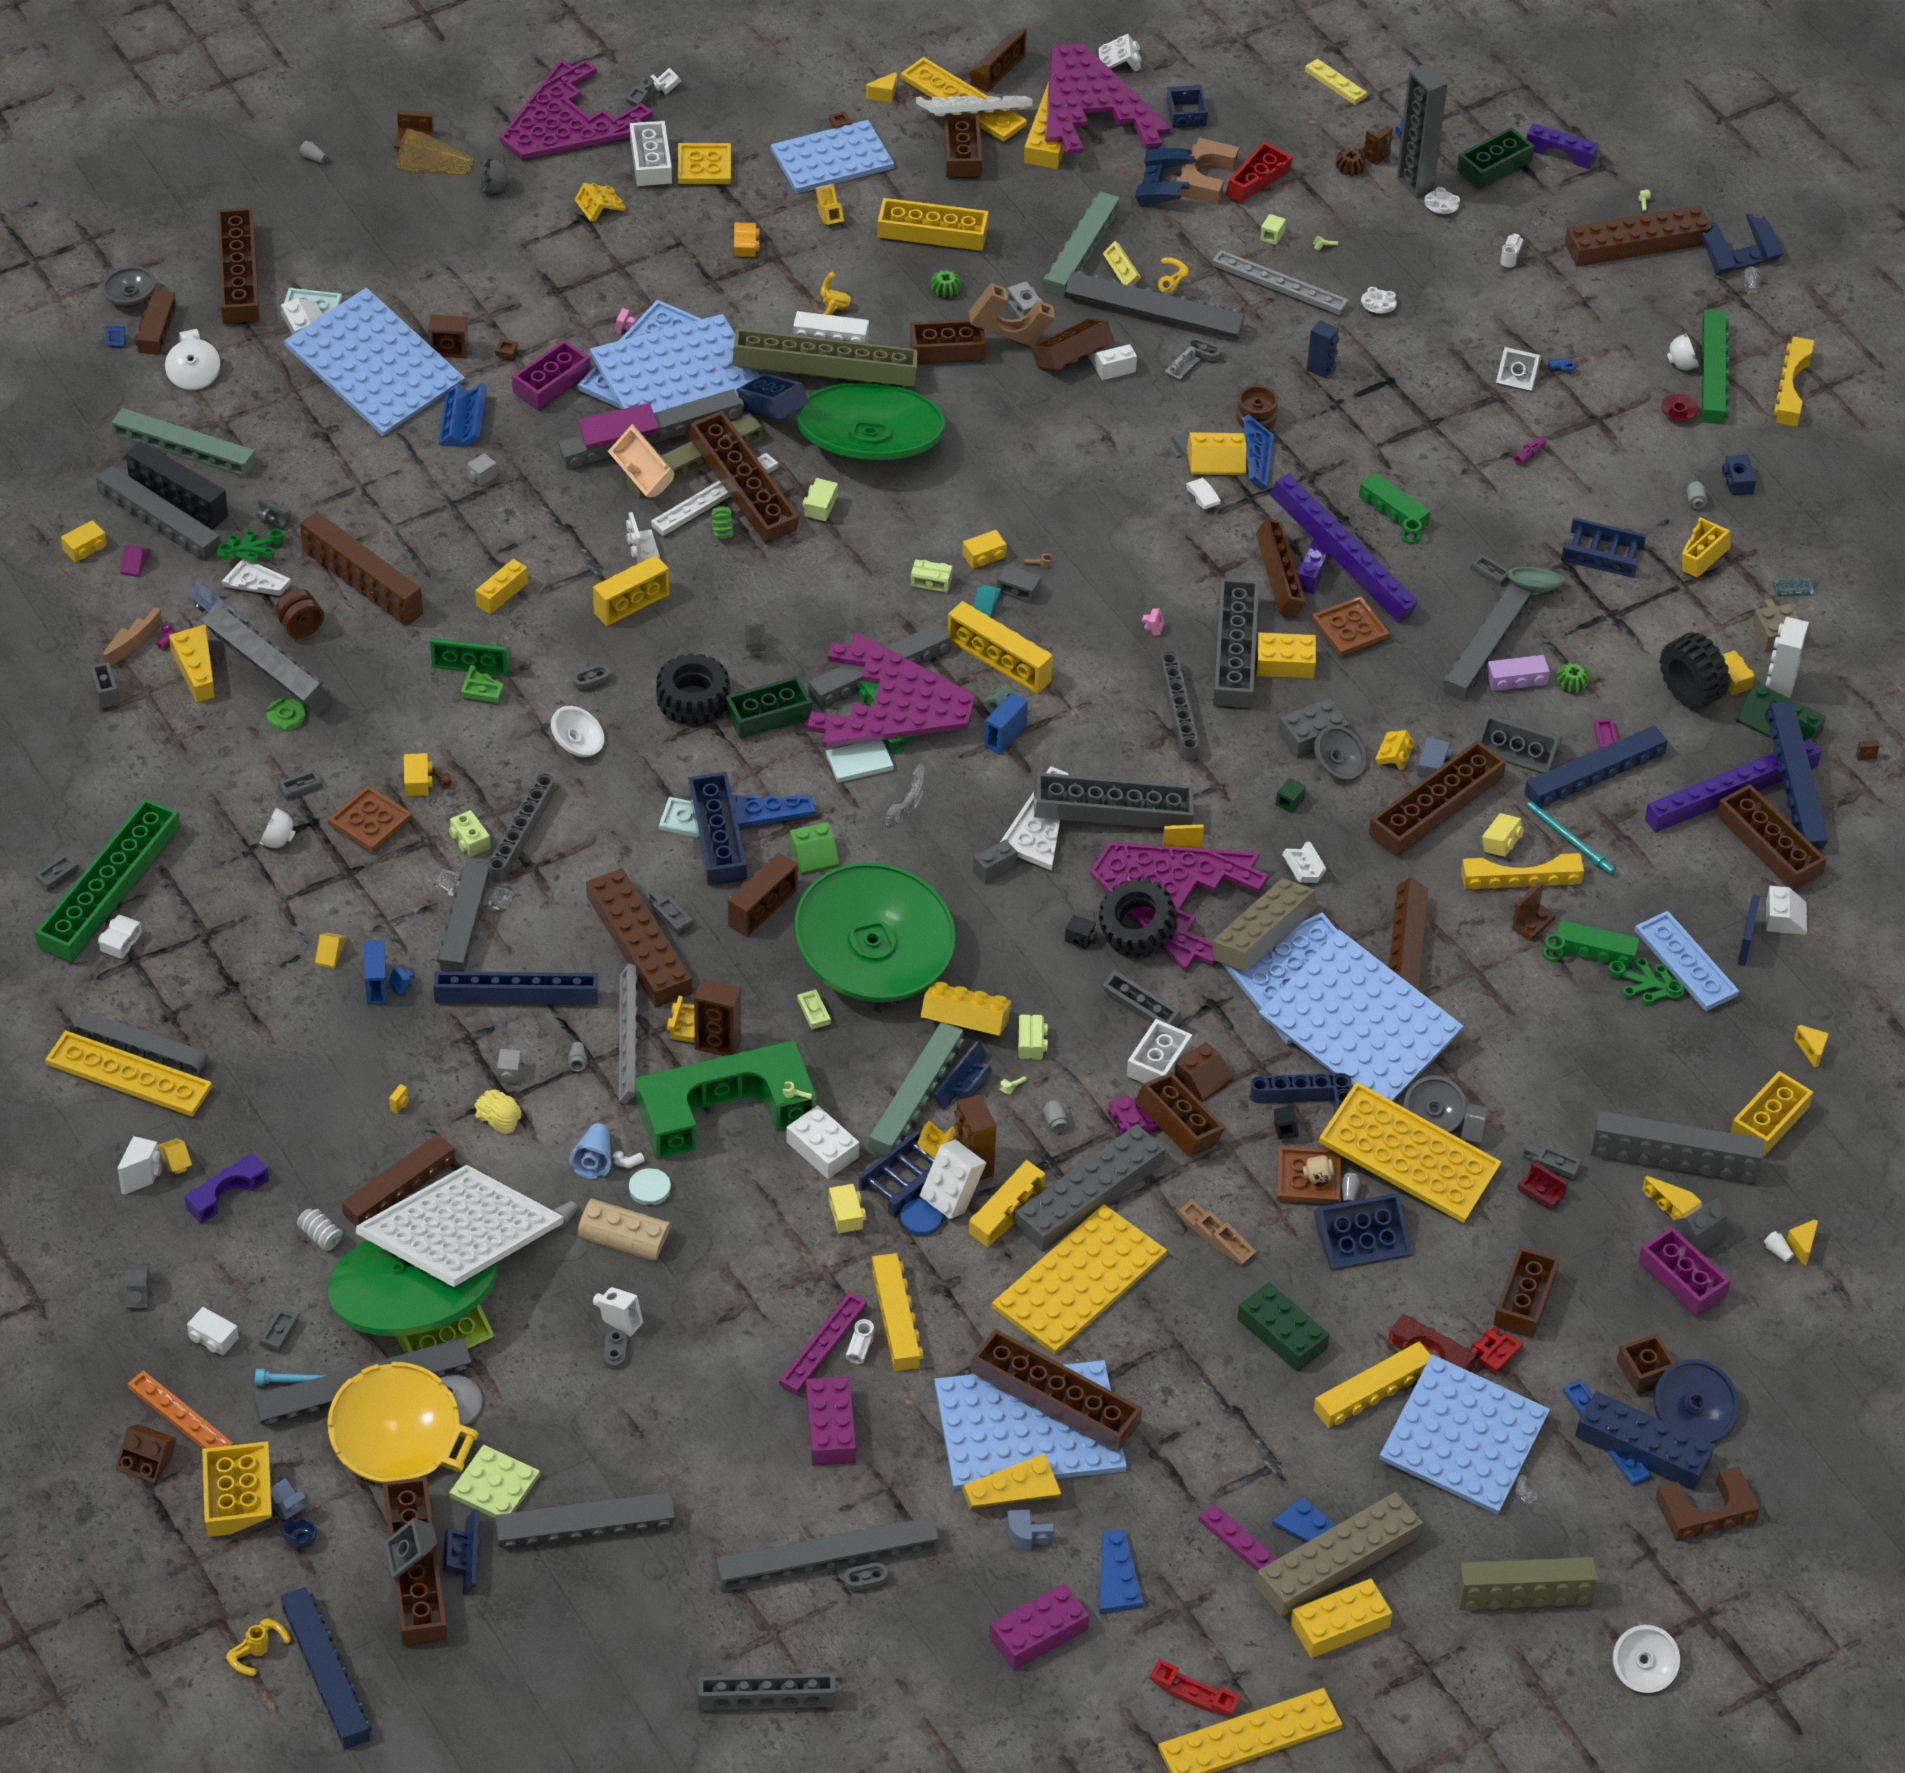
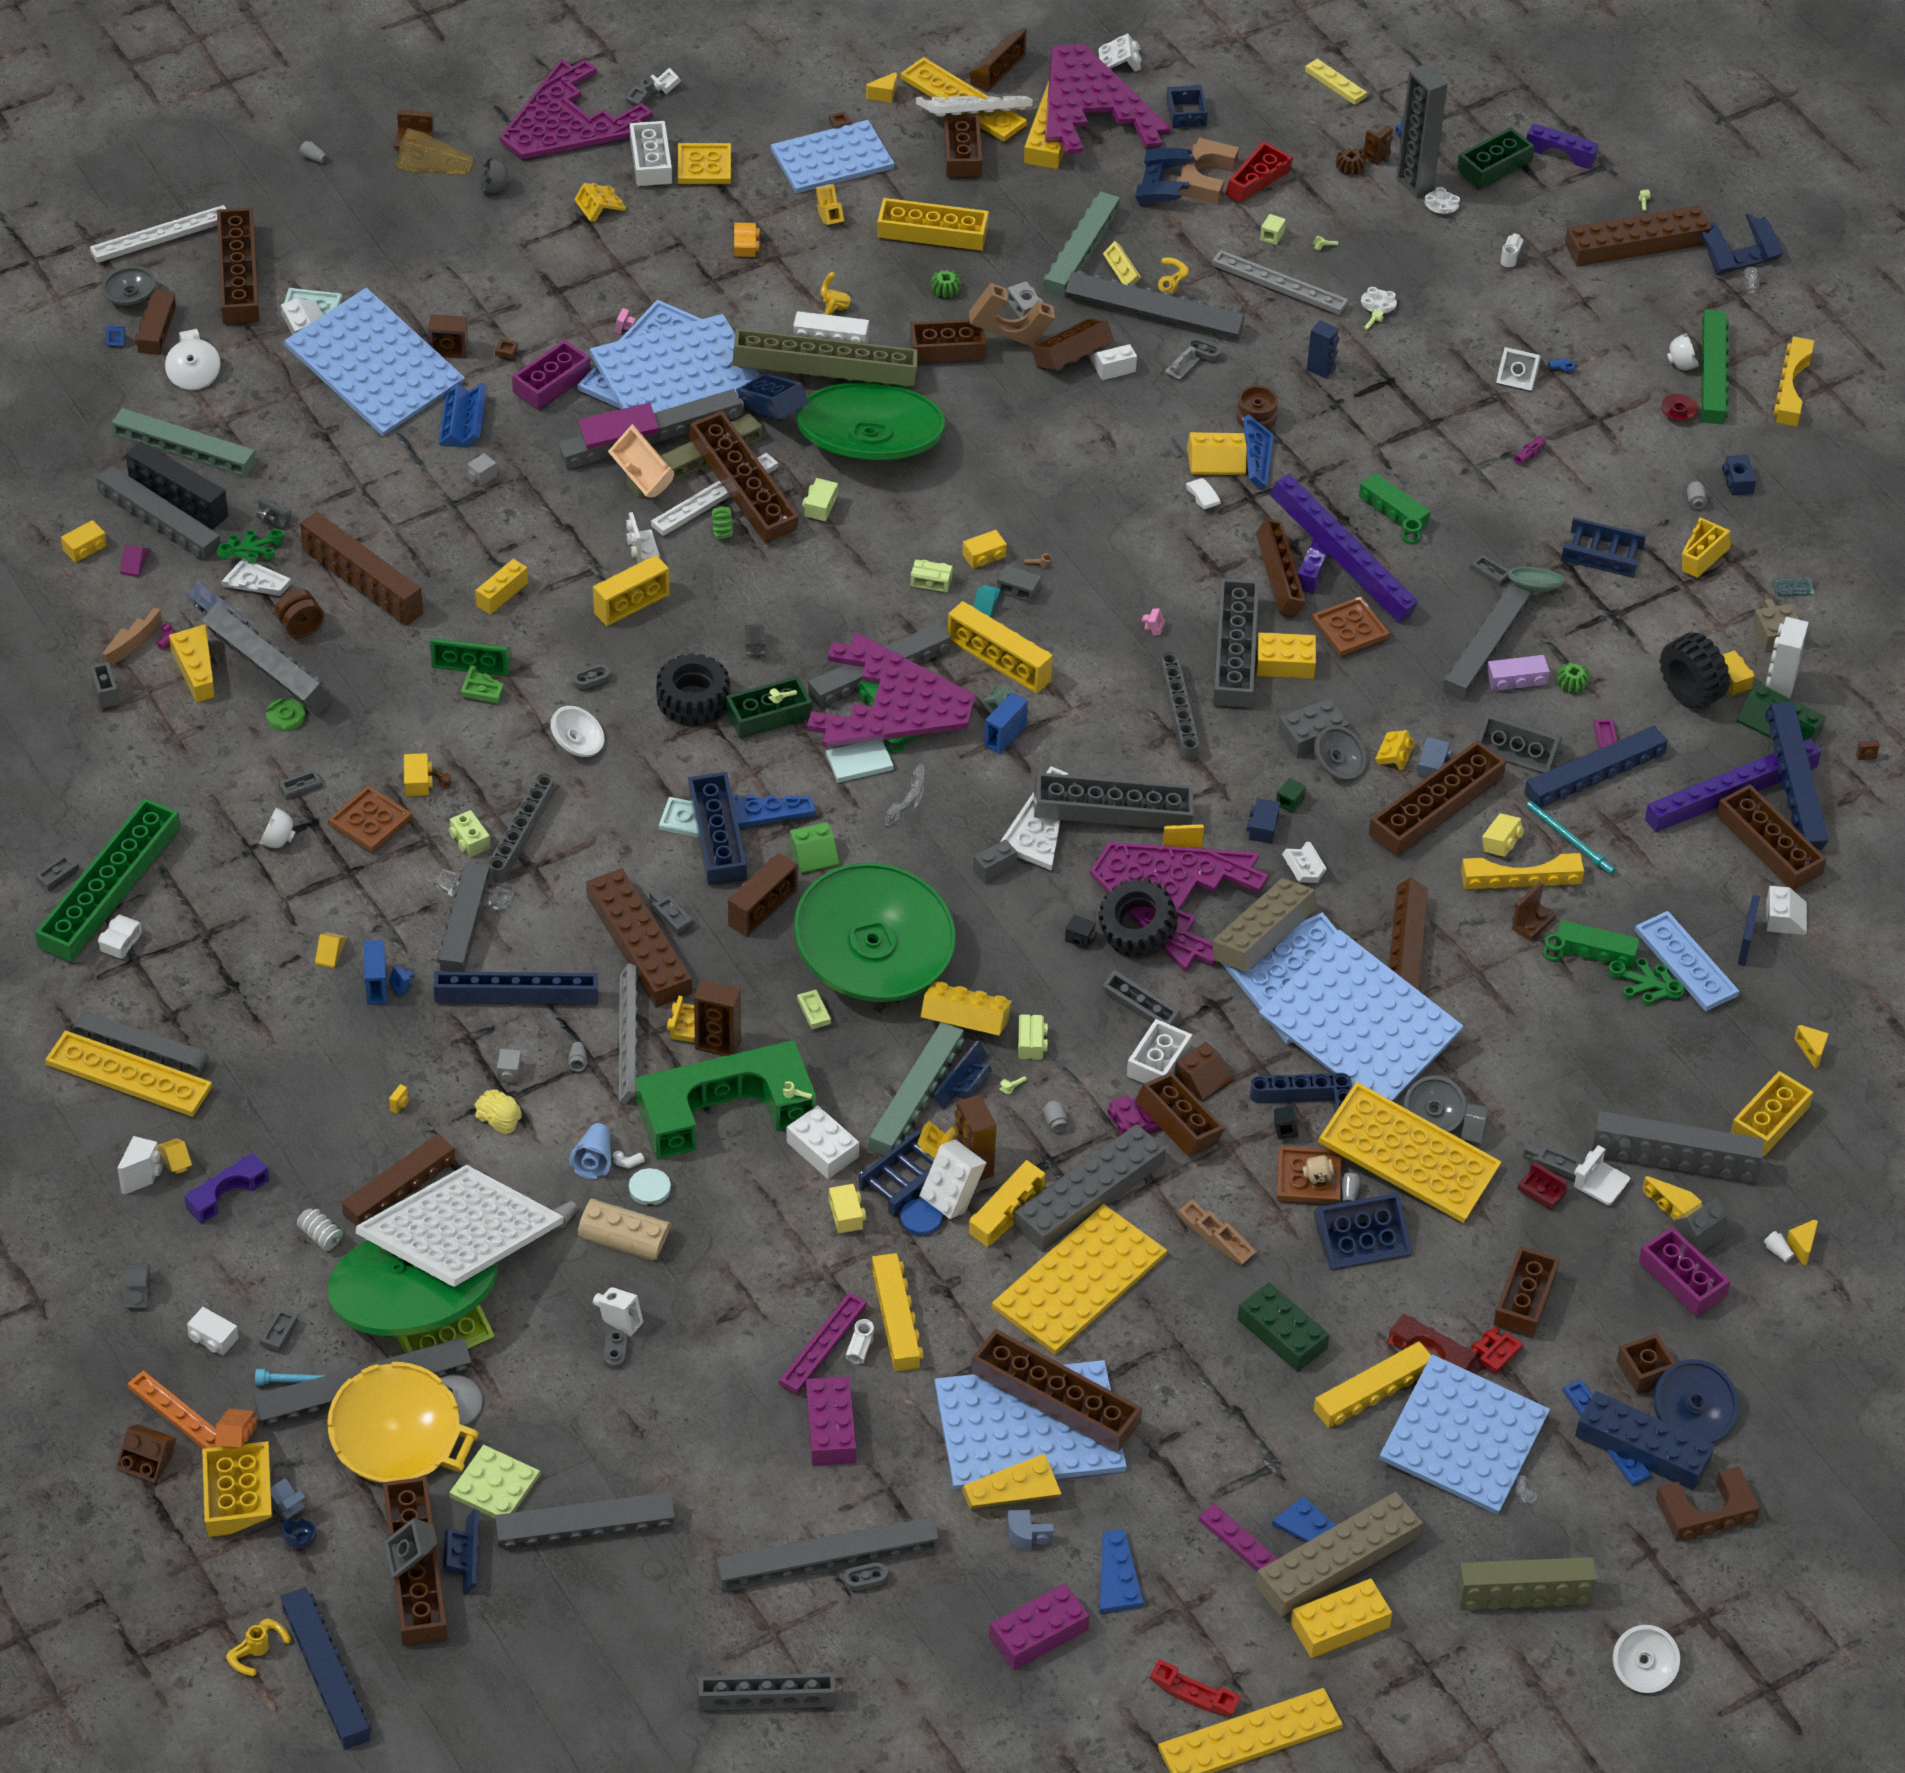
none -> white plate [90,205,226,263]
none -> orange brick [215,1408,258,1448]
none -> yellowish green hand [769,688,797,704]
none -> dark blue brick [1246,798,1280,844]
none -> yellowish green hand [1364,310,1384,330]
none -> white bracket [1574,1145,1630,1205]

